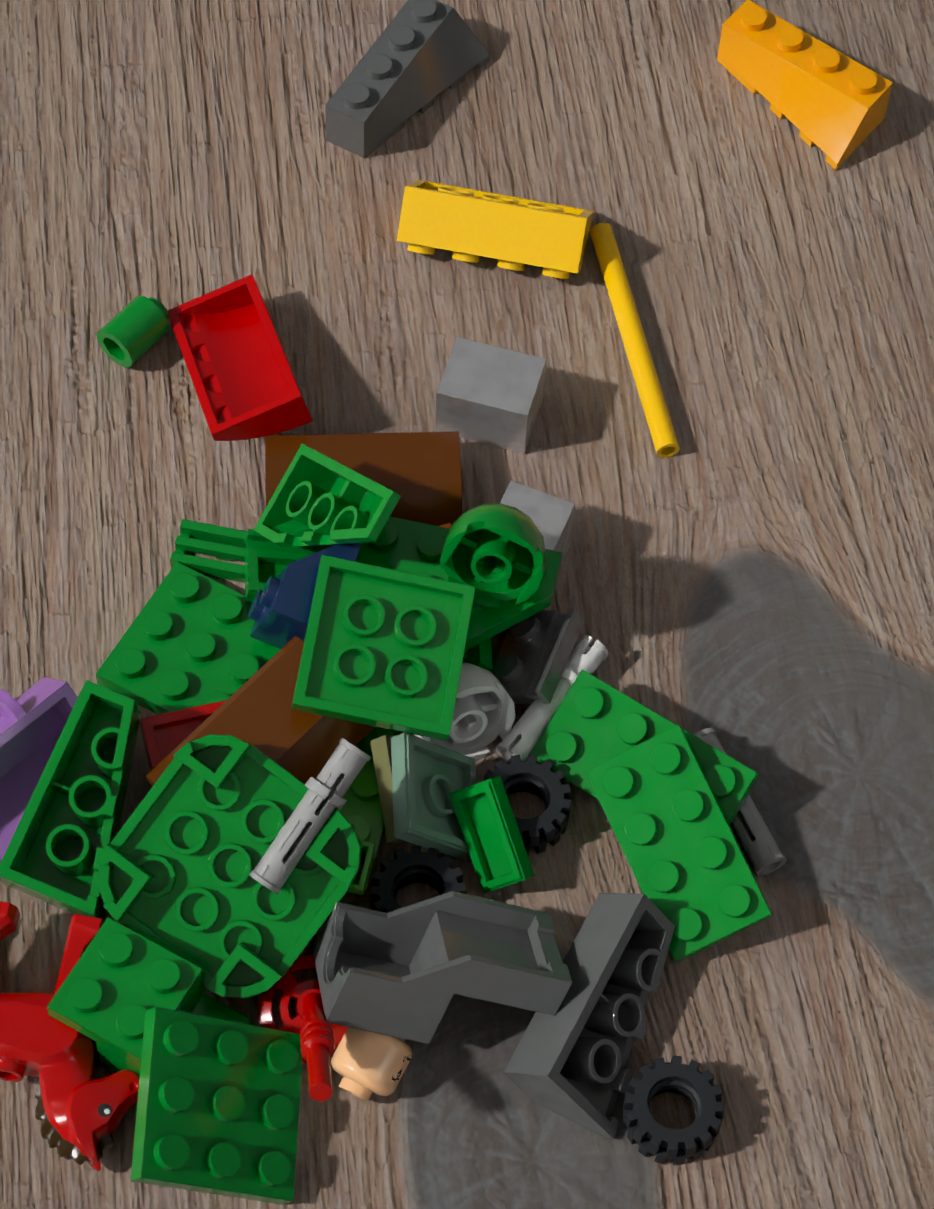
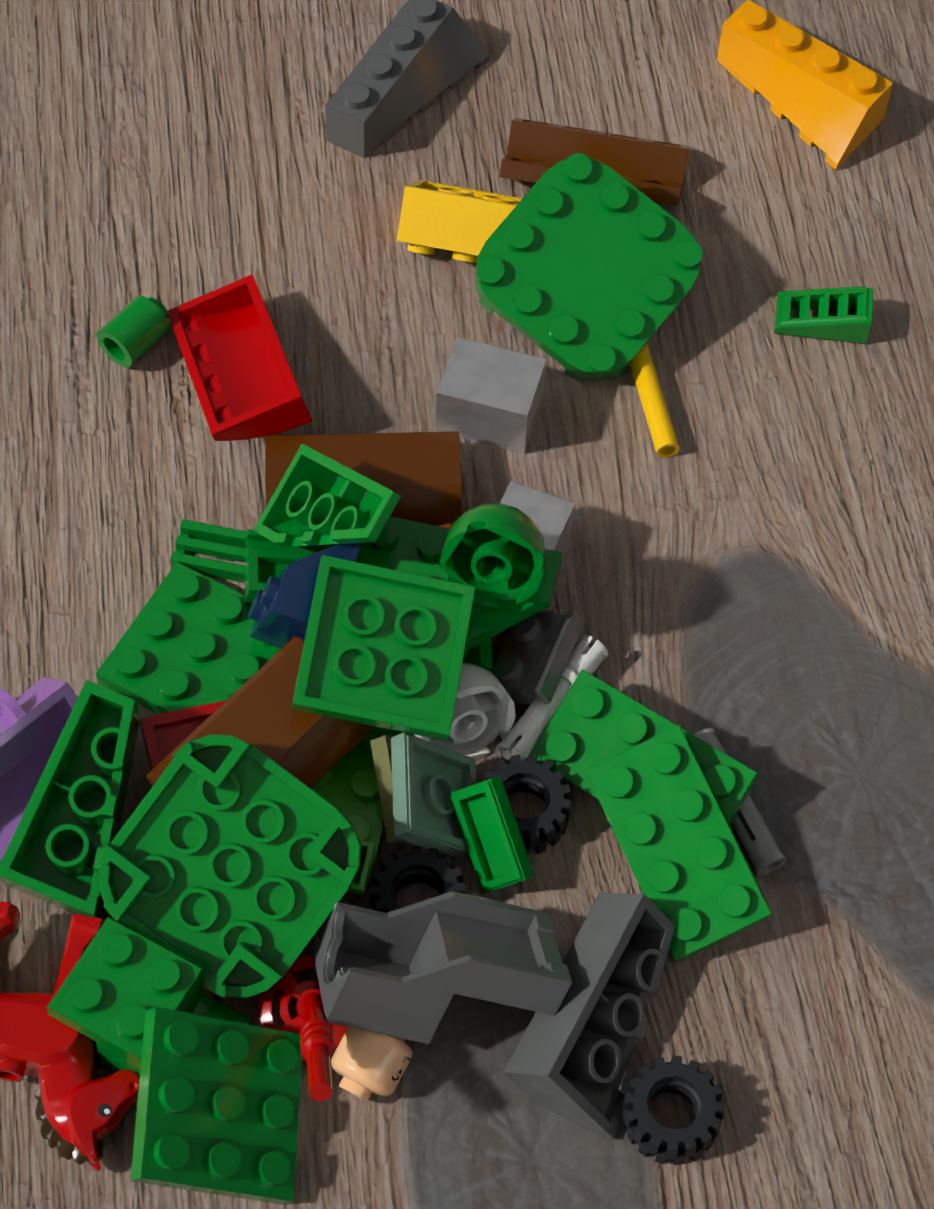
light grey pin [249,738,371,894] -> none
none -> green plate [474,153,703,382]
none -> reddish brown slope [499,118,690,206]
none -> green slope [774,287,873,344]

